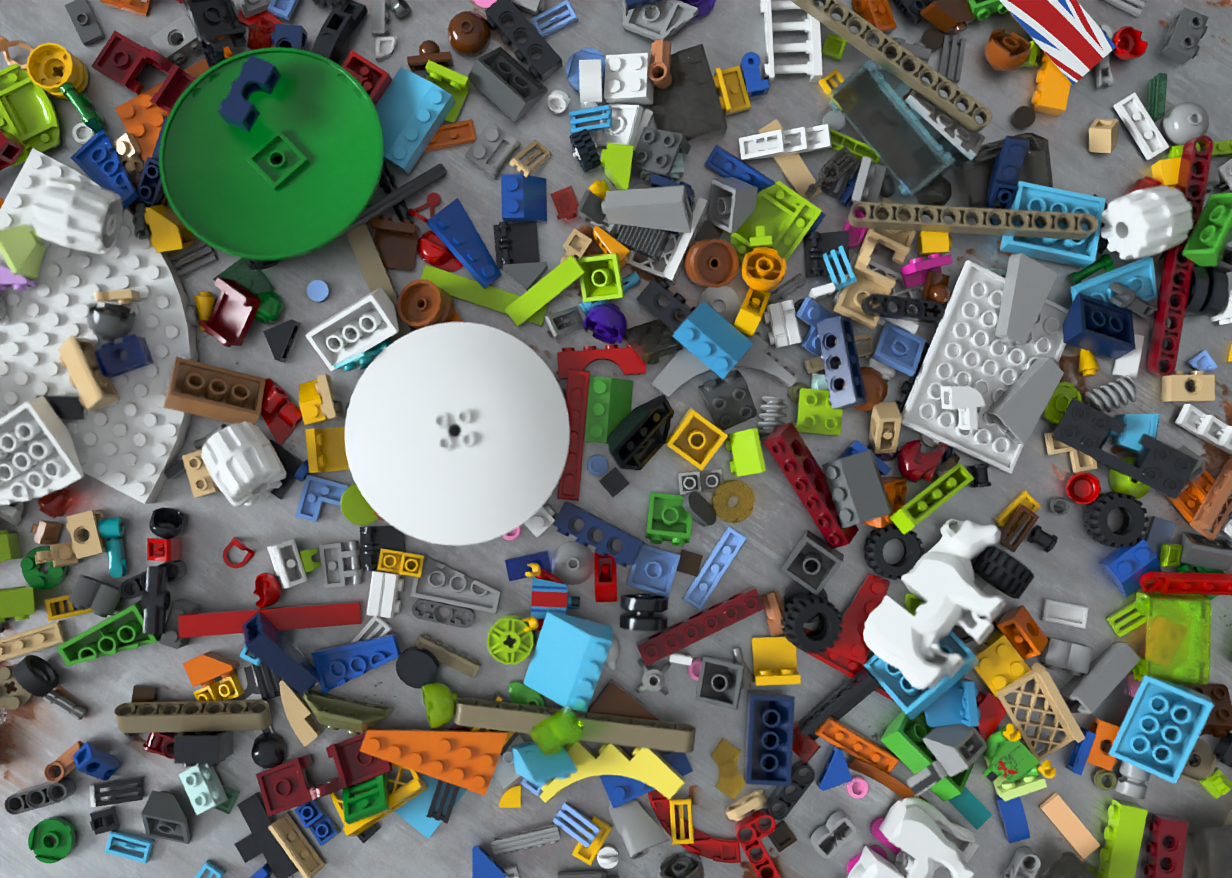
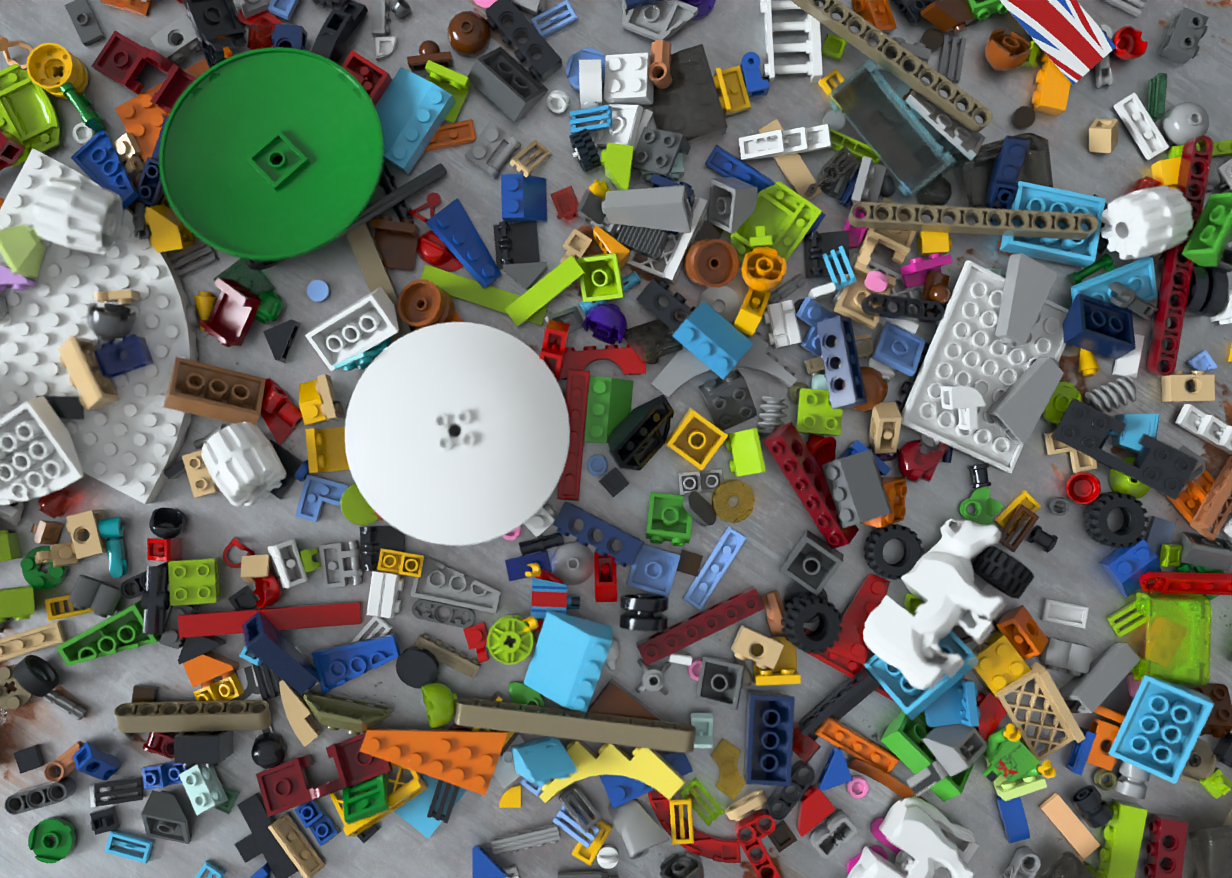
dark blue arch [218,55,281,132] -> none
clear neon green brick [529,706,584,756] -> none
lime brick [890,462,974,535] -> none
dark brown tile [935,453,960,477] -> none
teal tile [948,787,992,830] -> none
none -> black tile [14,744,45,774]
none -> blue slope [141,761,191,790]
none -> lime bracket [168,557,220,606]
none -> black slope [178,635,226,665]
none -> black tile [228,586,259,610]
none -> tan panel [241,554,273,584]
none -> red plate [463,622,490,663]
none -> black pin [519,532,565,556]
none -> red slope [539,320,570,382]
none -> flat silver tile [558,784,603,834]
none -> clear neon green tile [680,777,725,826]
none -> light aqua bracket [690,713,713,749]
none -> tan brick [731,624,784,670]
none -> red slope [796,783,836,837]
none -> red piece [806,434,836,473]
none -> bright pink tile [864,271,889,292]
none -> bright green plate [960,487,1004,525]
none -> black wheel [1070,785,1114,829]
none -> orange tile [1094,705,1126,724]

